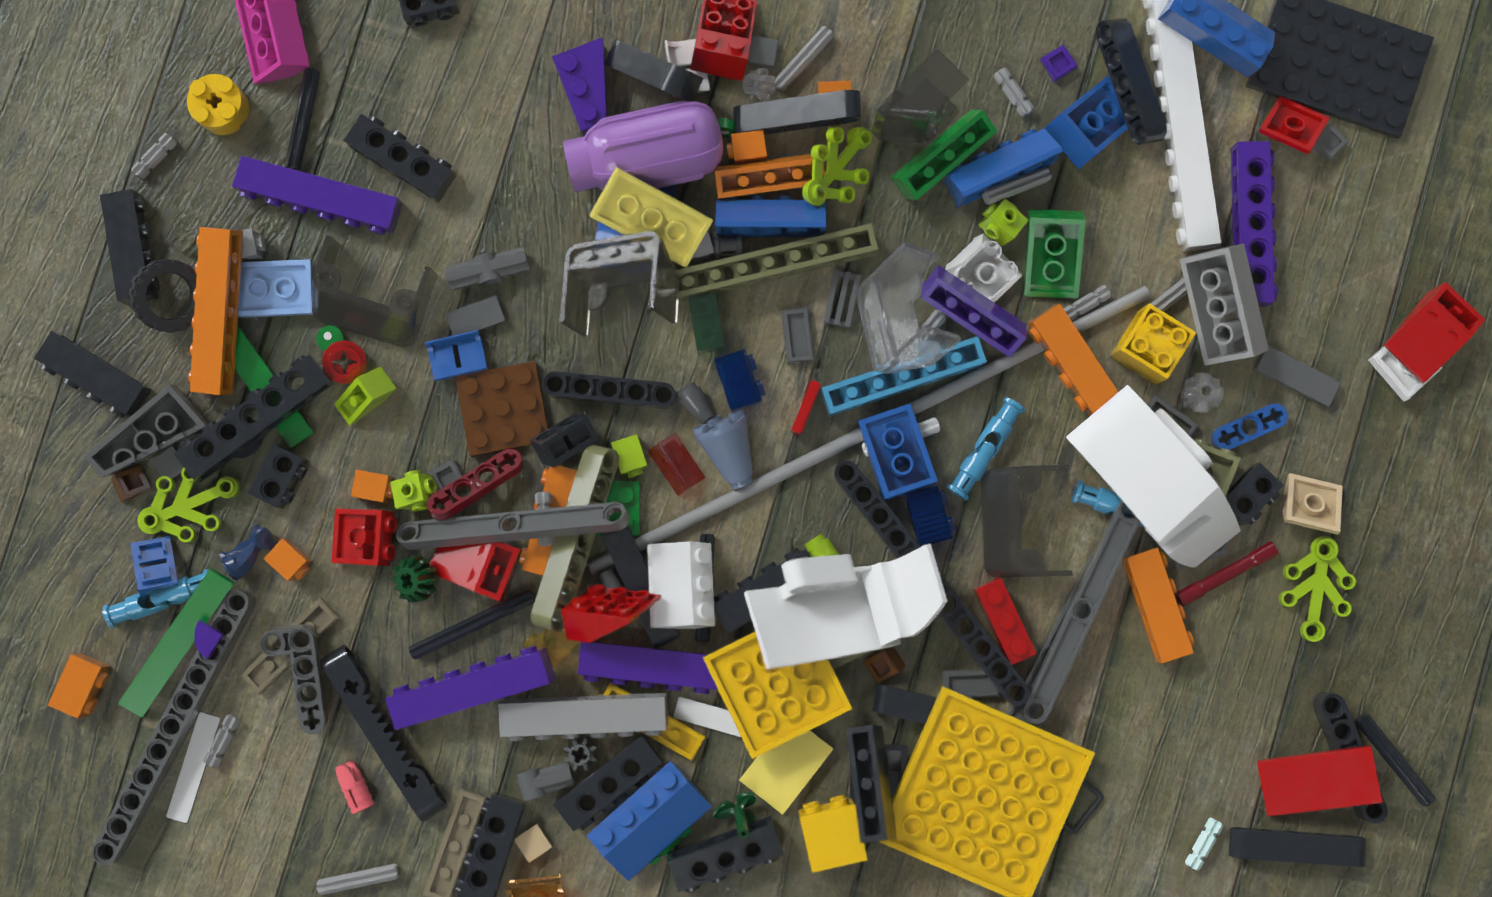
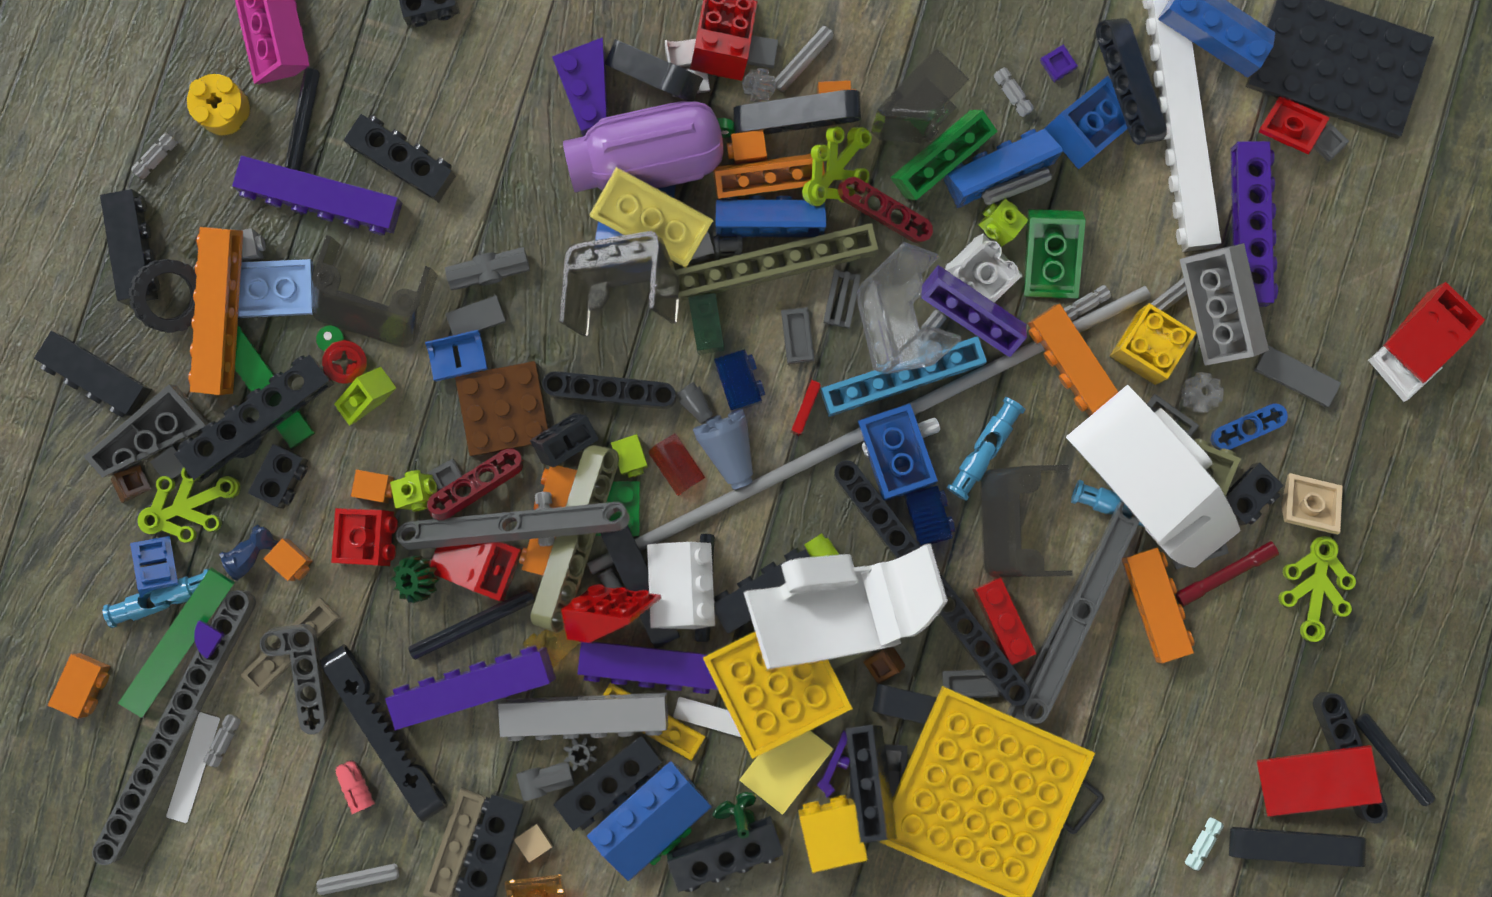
none -> dark purple piece [817,730,850,798]
none -> dark red beam [838,177,933,243]

